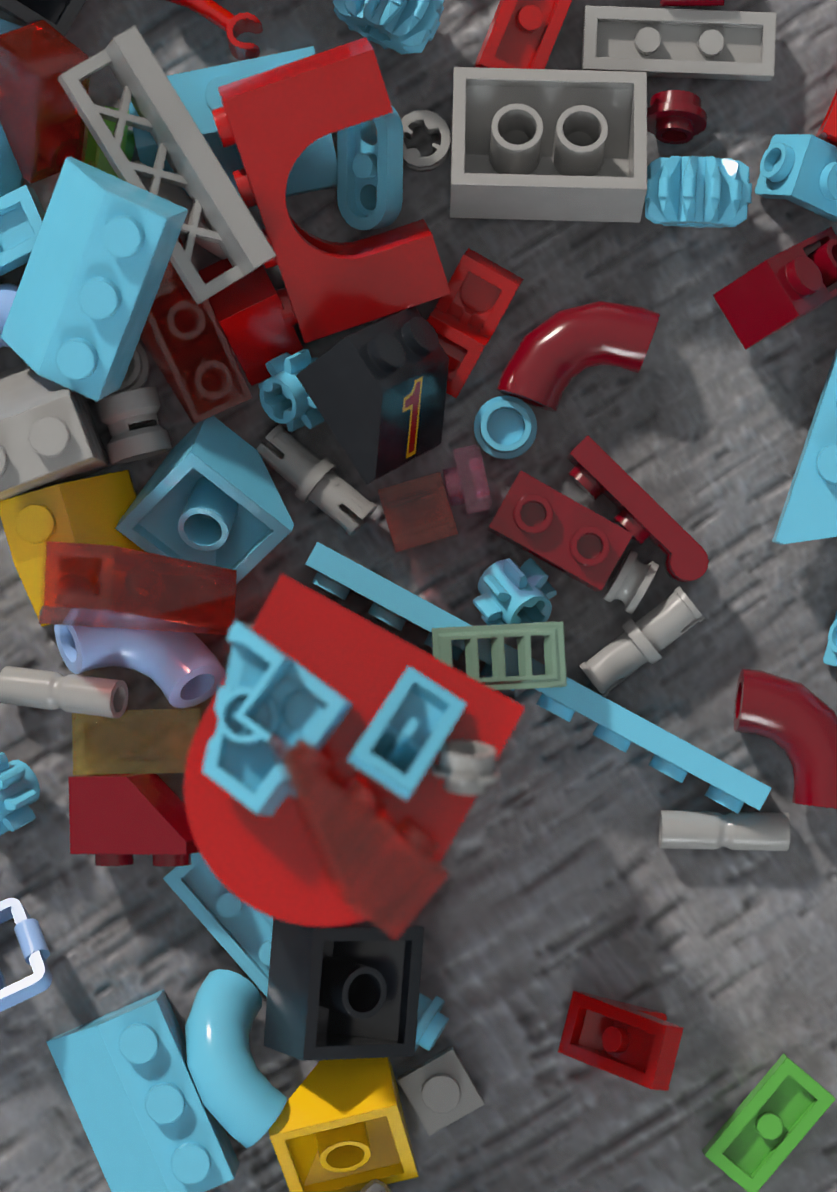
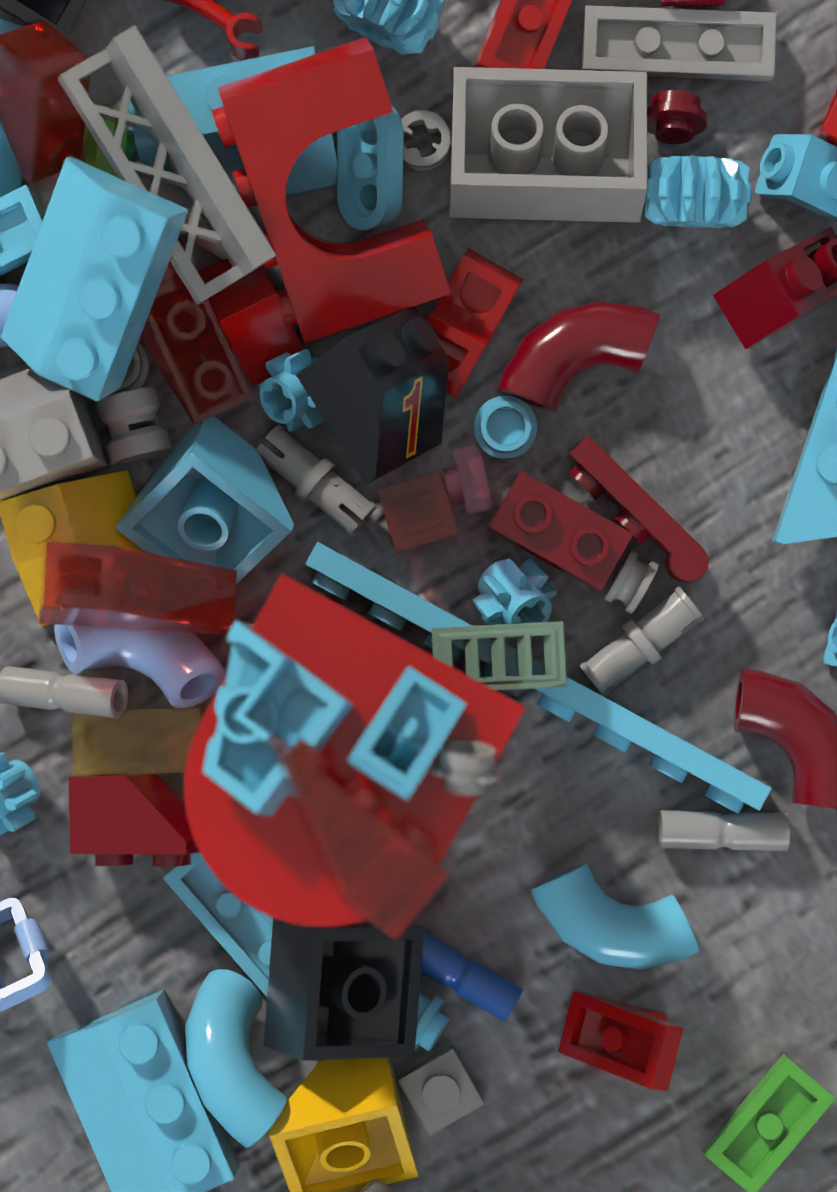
none -> blue piece [413,924,523,1022]
none -> medium azure cylinder [530,863,699,970]

